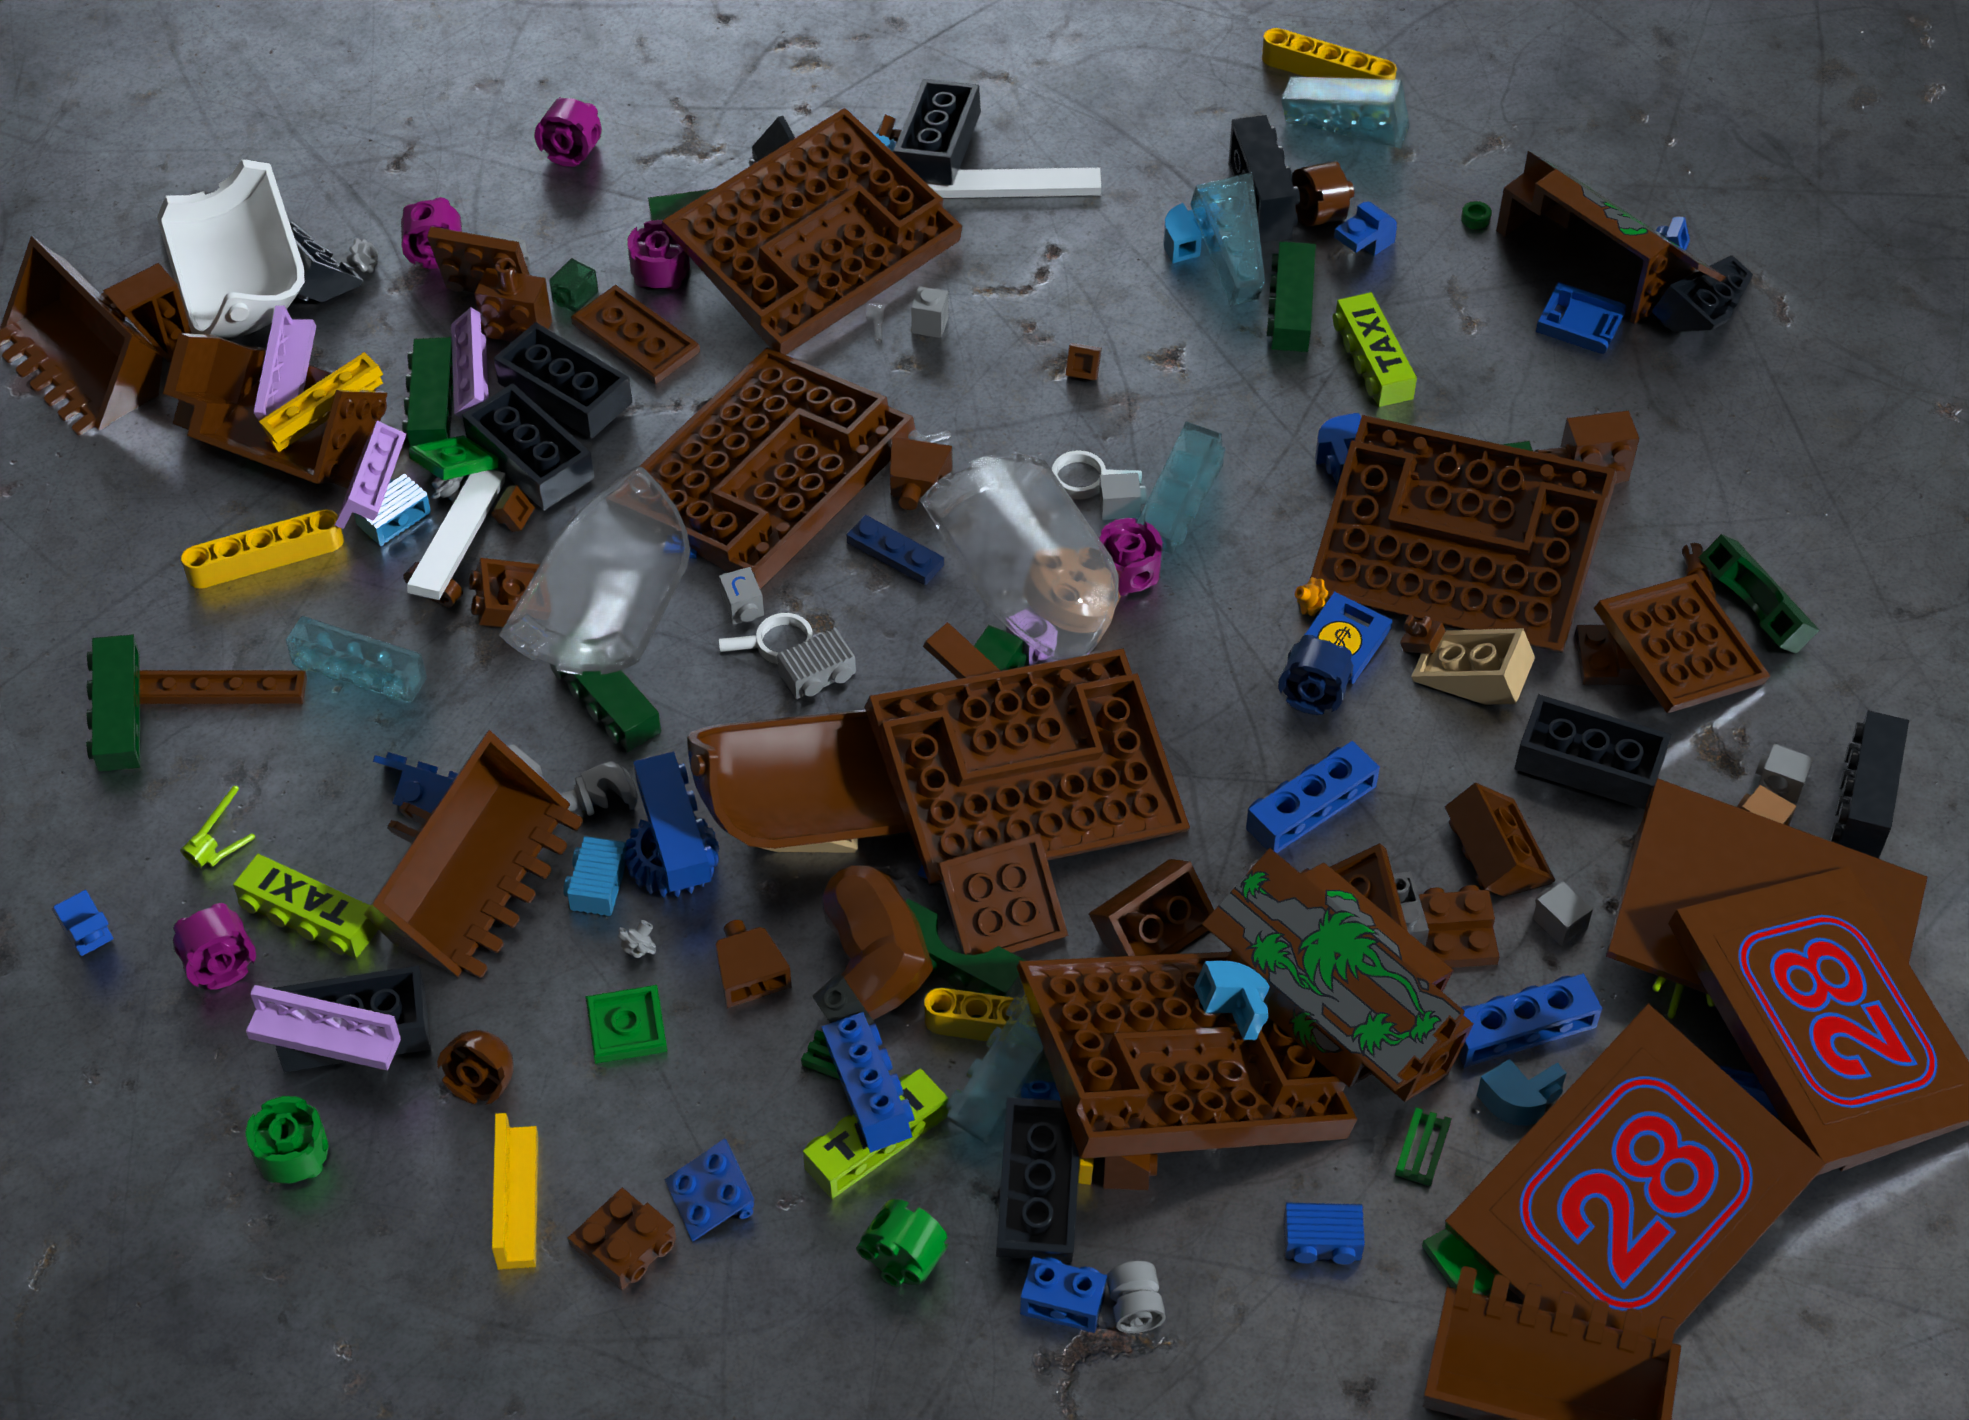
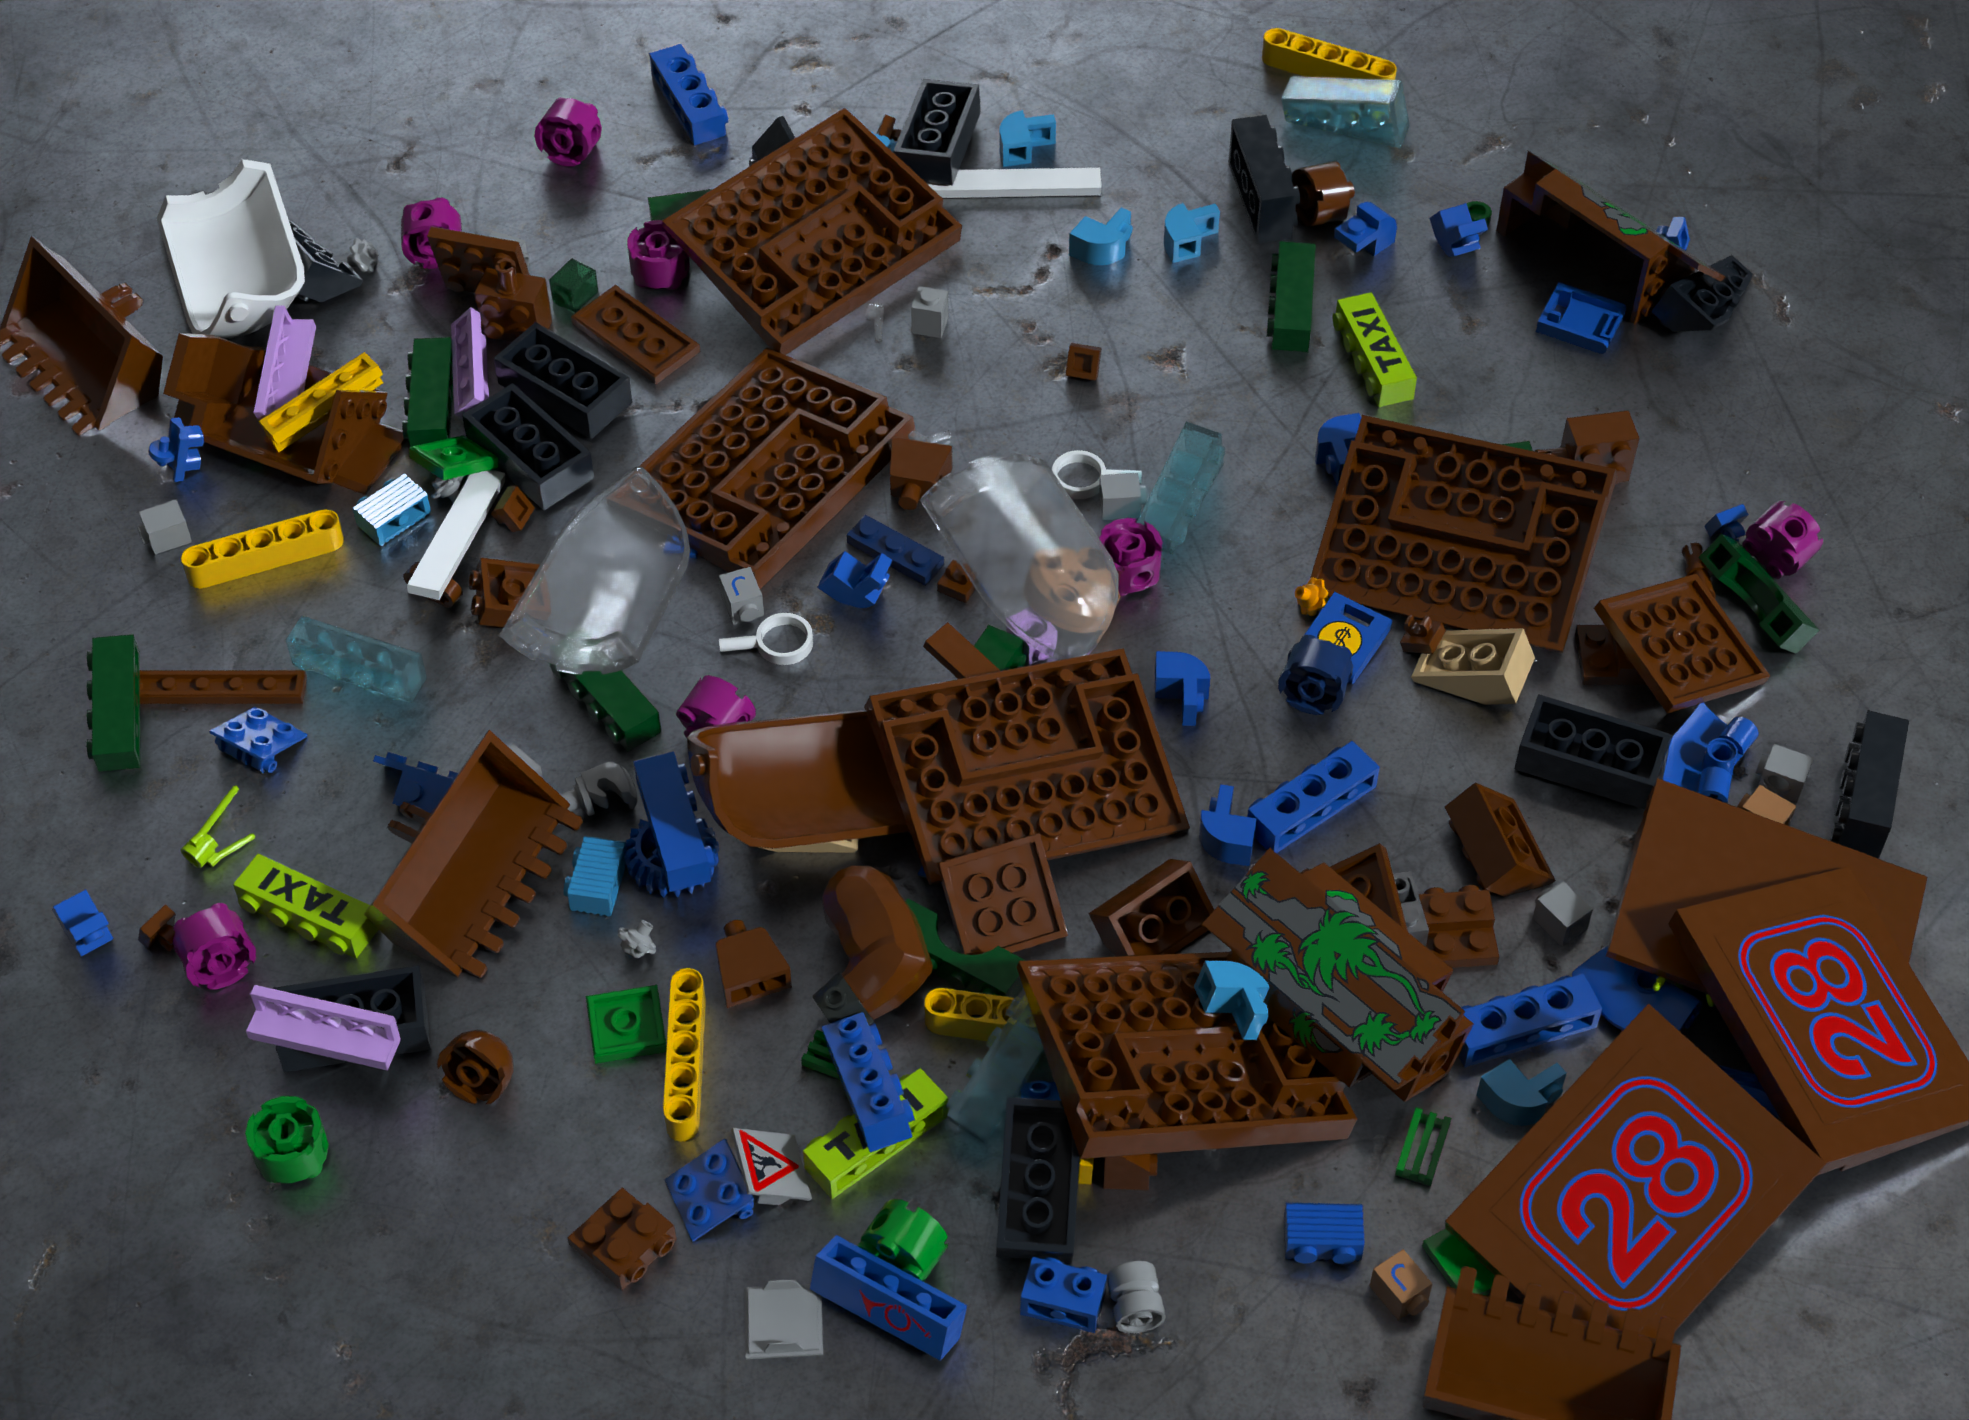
reddish brown wedge [103,263,192,363] -> none
lavender fence [335,421,406,529] -> none
yellow fence [492,1113,538,1270] -> none
light grey brick [777,629,856,699] -> none
clear light blue wedge [1190,172,1265,306] -> none
none -> light grey brick [137,499,192,555]
none -> reddish brown tile [138,904,176,952]
none -> blue hips [149,417,204,482]
none -> blue hinge [210,707,308,773]
none -> blue brick [649,44,729,146]
none -> yellow beam [663,968,706,1142]
none -> magenta brick [676,675,756,738]
none -> light grey piece [731,1128,812,1205]
none -> light grey piece [744,1279,823,1360]
none -> blue brick [810,1235,967,1361]
none -> blue brick [817,551,892,608]
none -> reddish brown tile [937,559,981,603]
none -> dark azure brick [999,110,1056,167]
none -> dark azure brick [1069,207,1133,265]
none -> blue brick [1155,651,1210,726]
none -> blue brick [1199,784,1257,867]
none -> medium nougat brick [1369,1249,1433,1321]
none -> blue brick [1429,203,1488,257]
none -> blue panel [1572,946,1703,1031]
none -> blue panel [1663,703,1759,804]
none -> blue tile [1704,504,1749,542]
none -> magenta brick [1742,501,1823,579]

